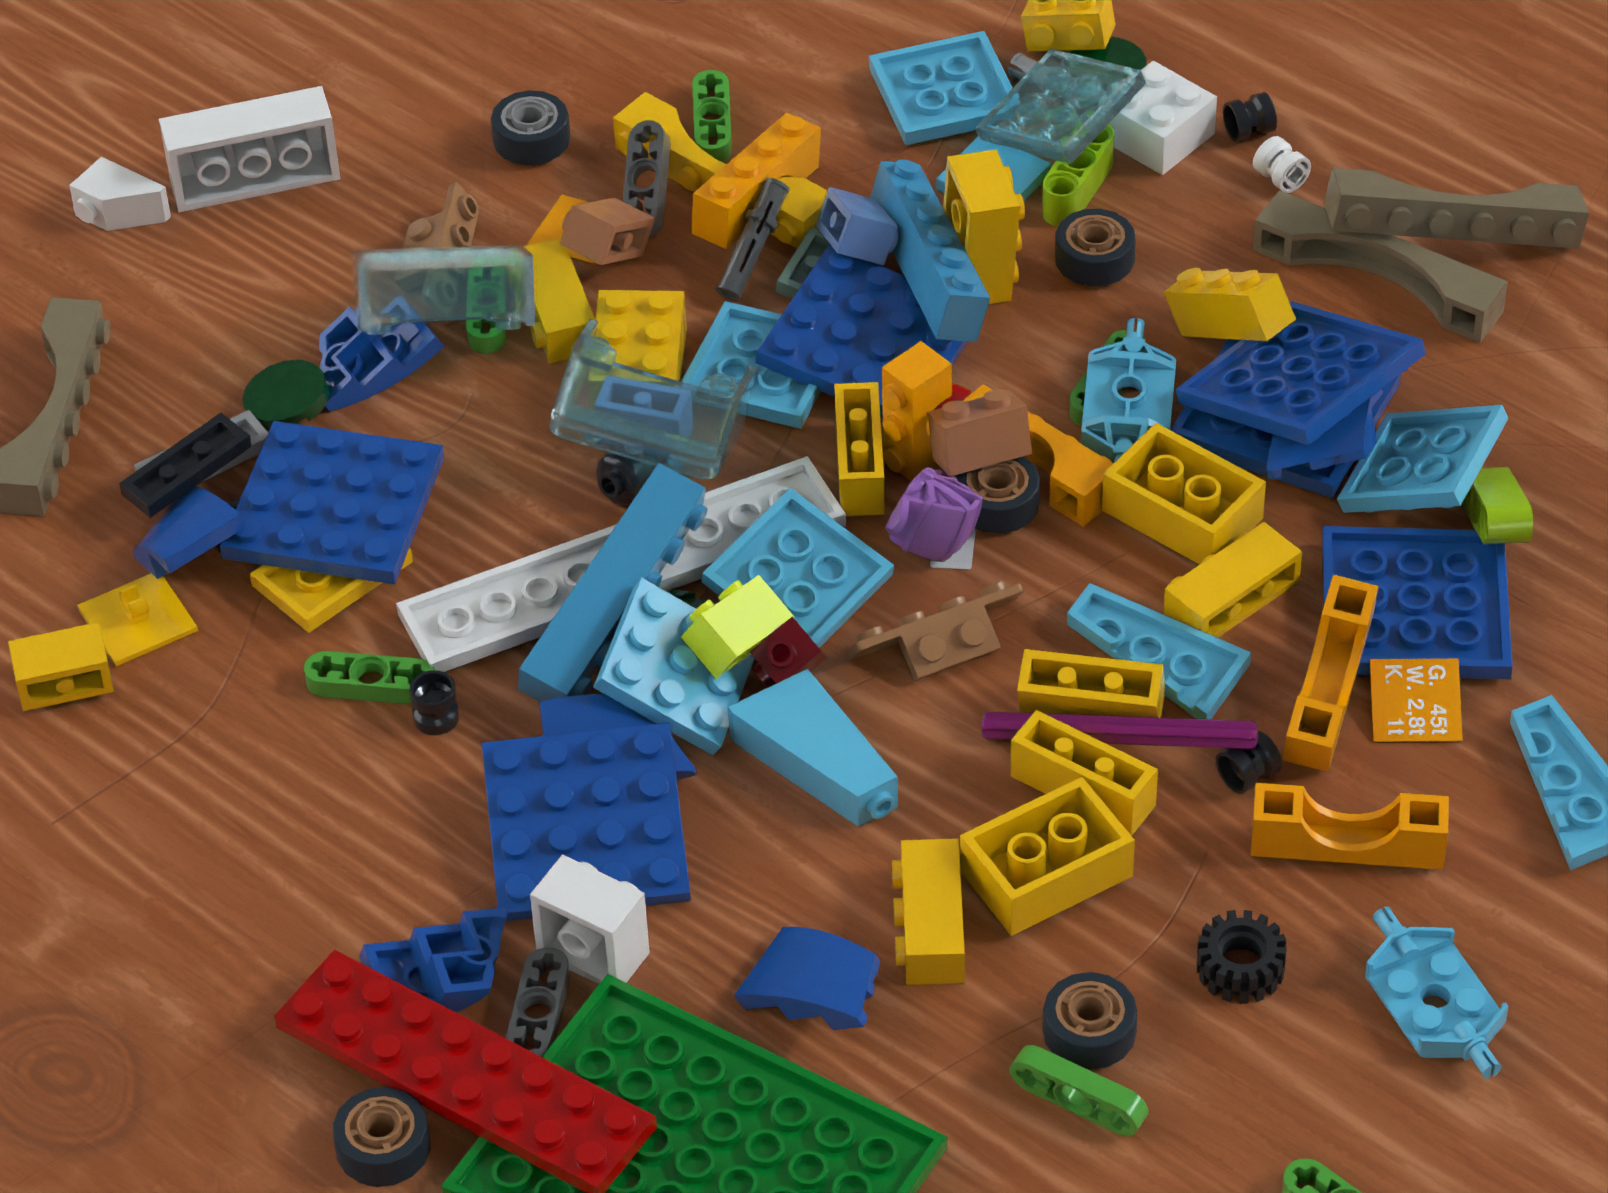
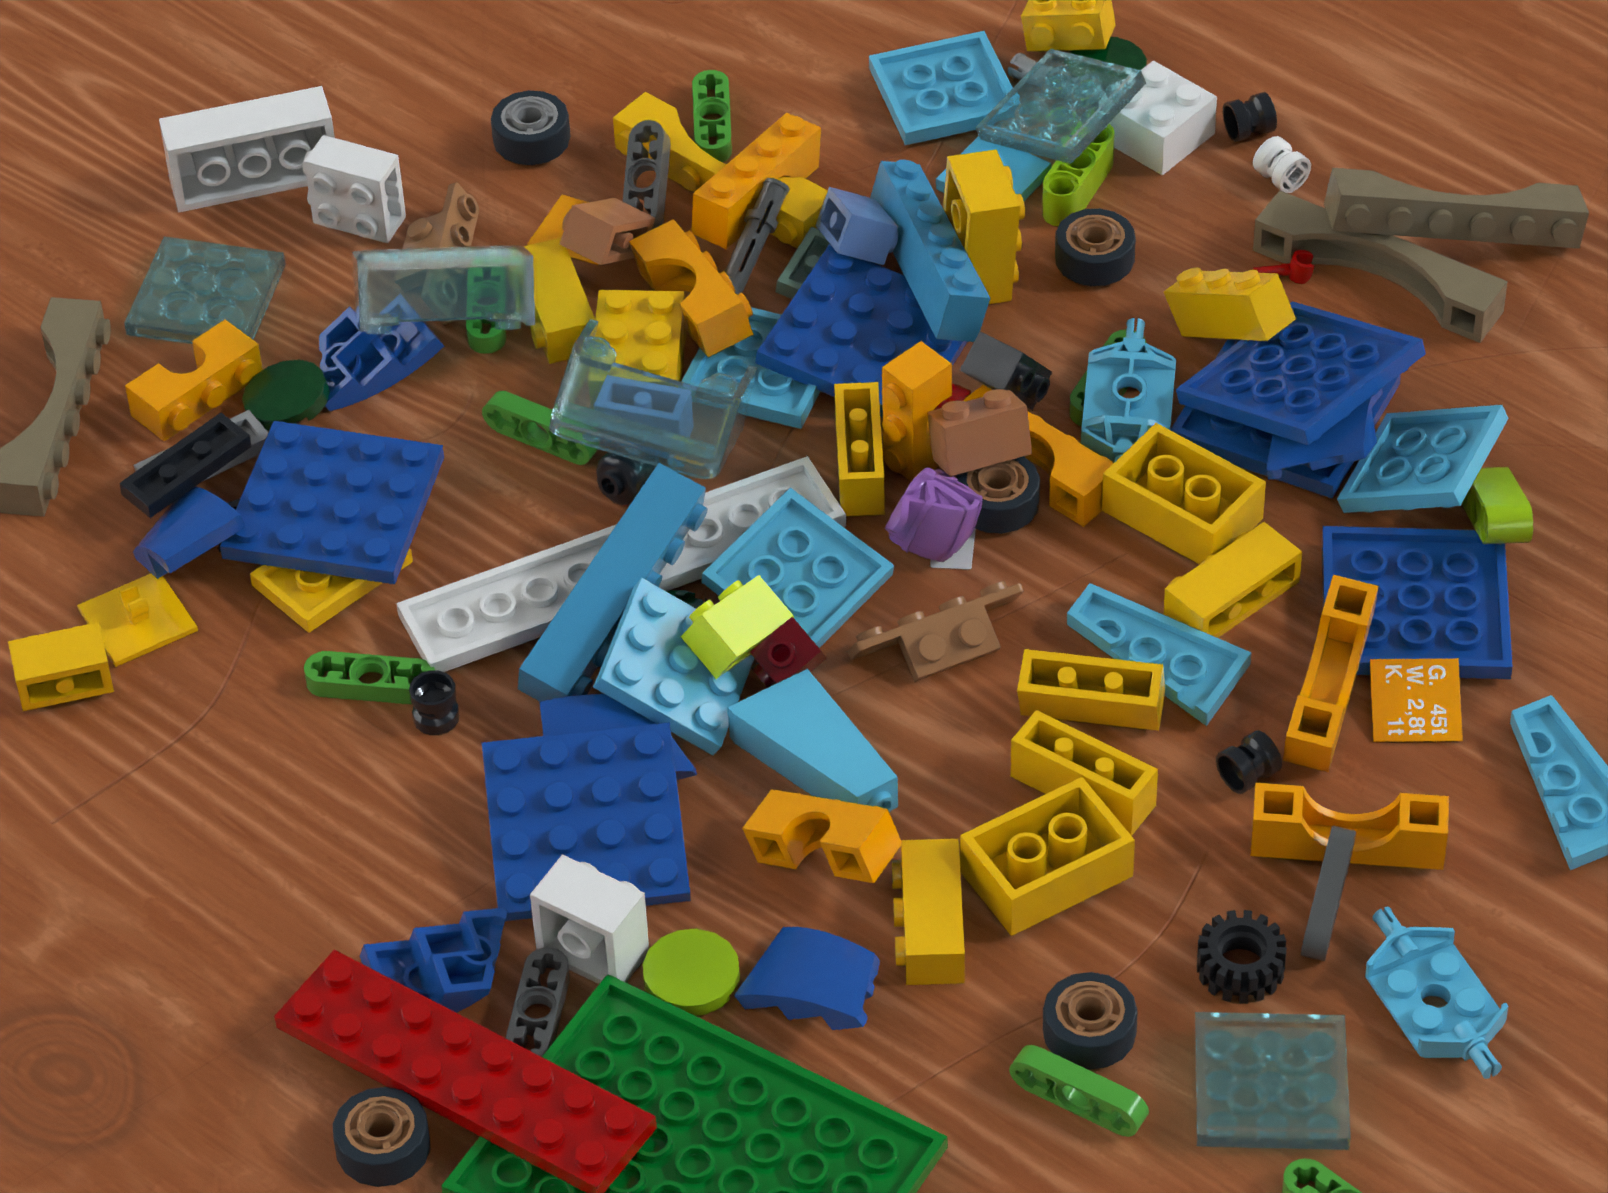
white slope [69,157,171,231] -> none
magenta axle [981,711,1258,749] -> none
none -> clear light blue plate [124,236,286,344]
none -> light orange arch [125,319,263,441]
none -> white brick [303,135,406,243]
none -> bright green beam [482,391,601,465]
none -> light orange arch [629,219,753,357]
none -> lime tile [642,928,740,1016]
none -> light orange arch [742,789,902,883]
none -> black brick [960,332,1052,411]
none -> clear light blue plate [1195,1012,1351,1150]
none -> red hand [1253,250,1315,284]
none -> dark grey beam [1301,826,1356,961]

